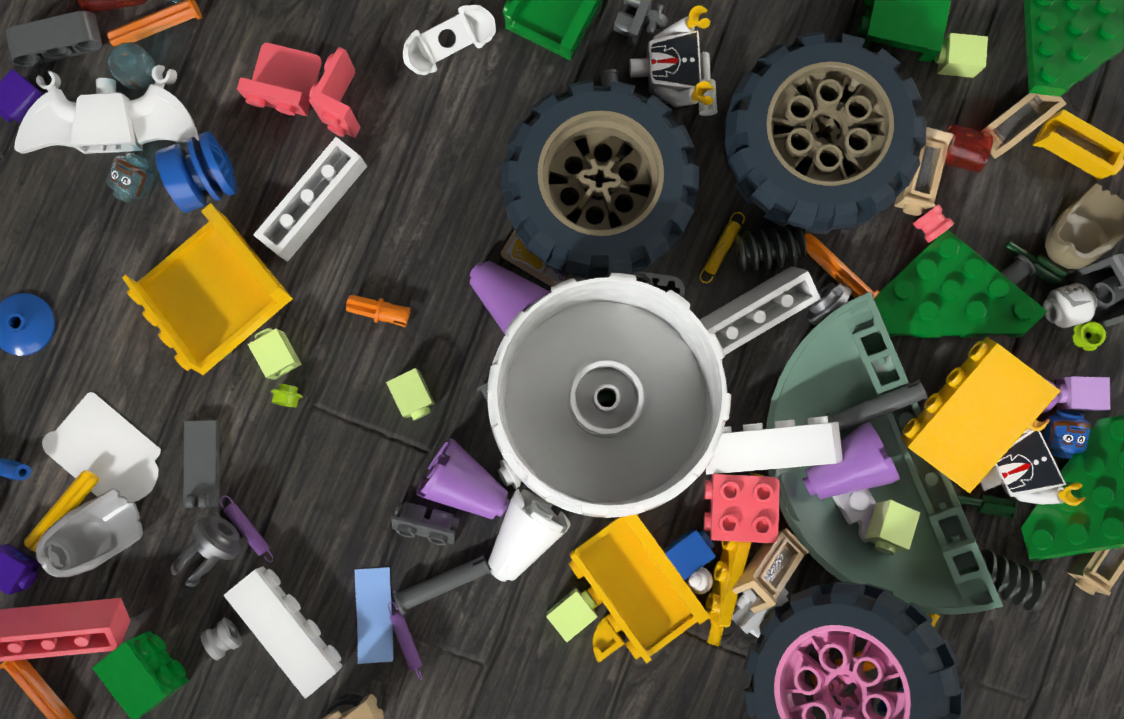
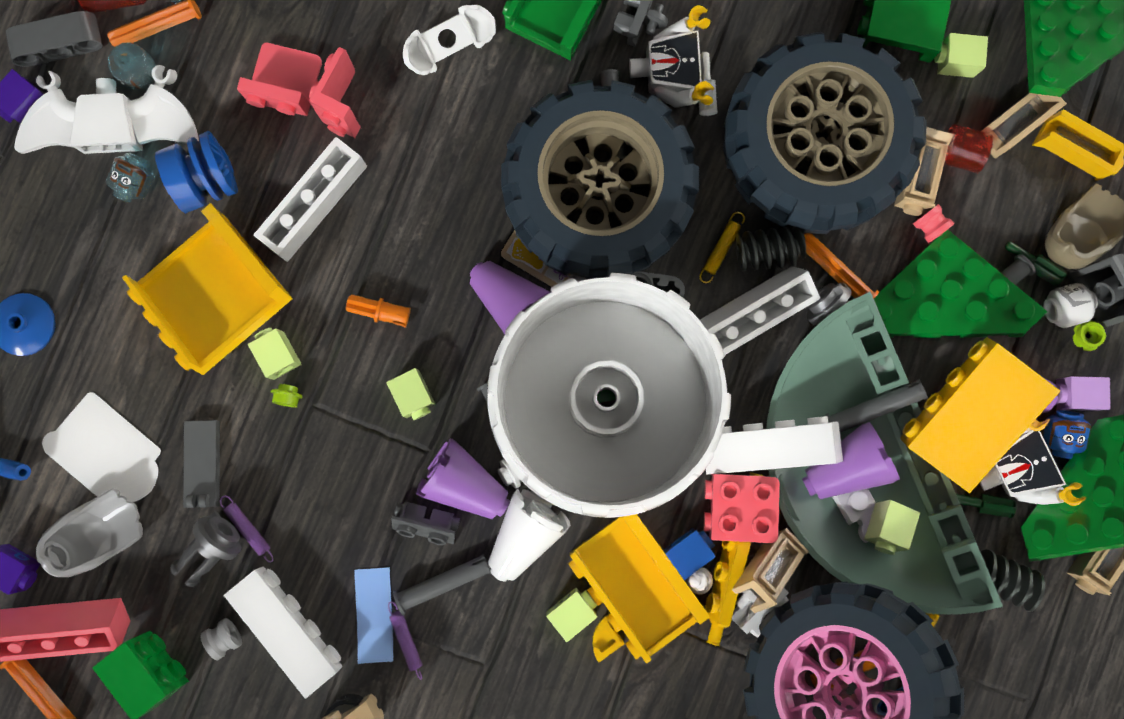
yellow axle [24,470,99,552] -> none

